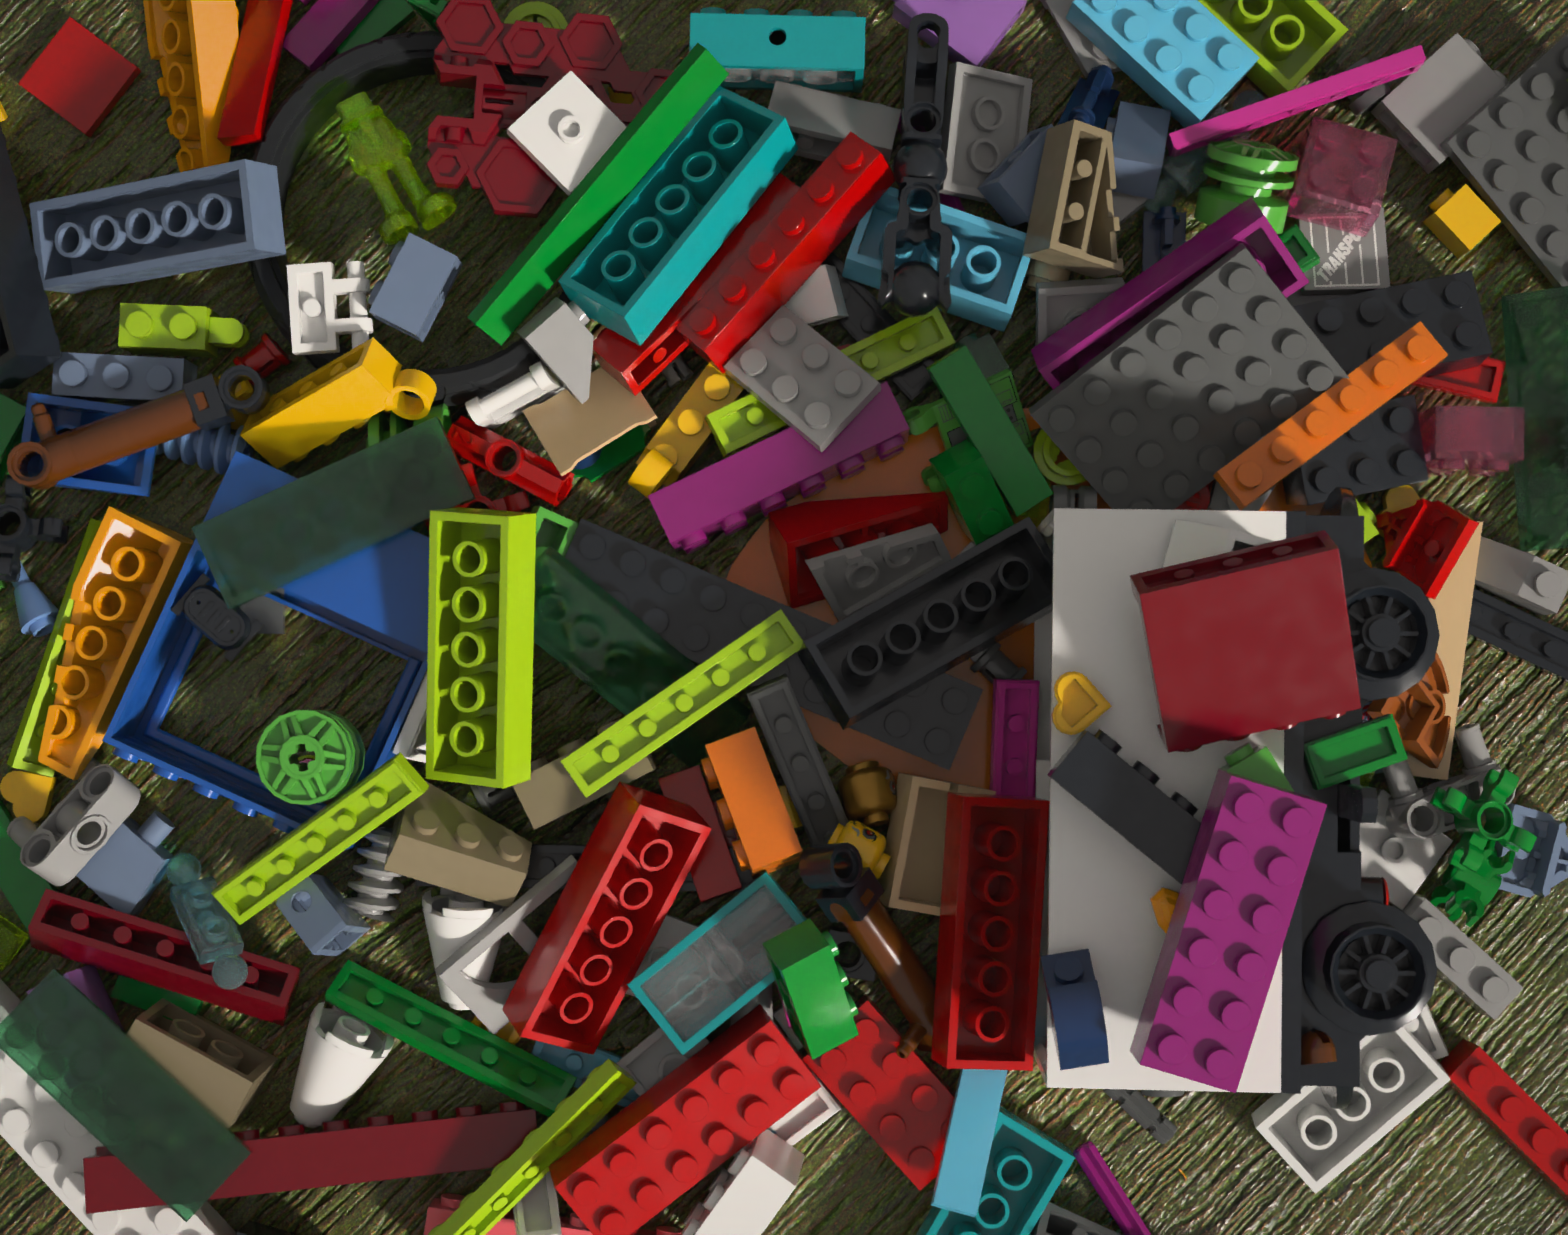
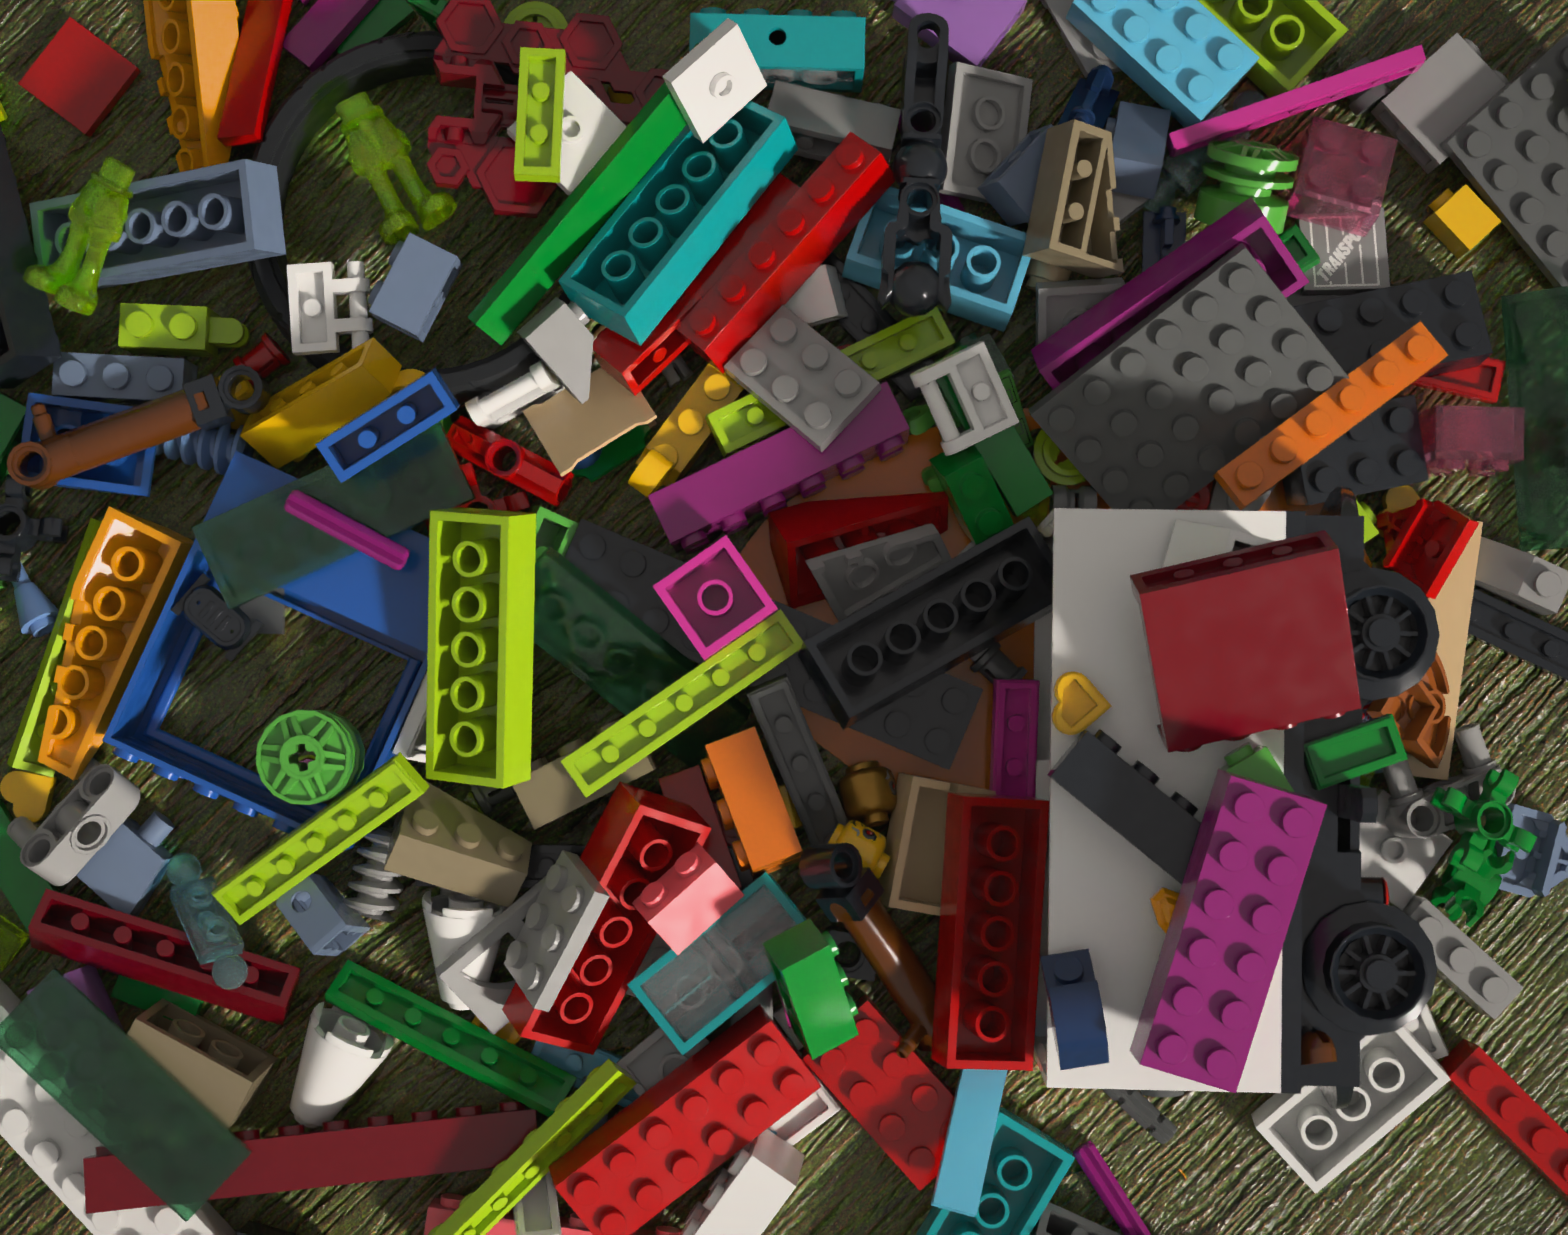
none -> clear neon green piece [23,156,136,315]
none -> magenta axle [284,490,410,570]
none -> blue brick [315,368,460,483]
none -> light grey plate [504,850,610,1012]
none -> lime plate [514,47,566,183]
none -> coral brick [632,843,744,955]
none -> dark pink brick [653,535,778,661]
none -> white plate [662,18,767,143]
none -> white plate [910,341,1019,456]

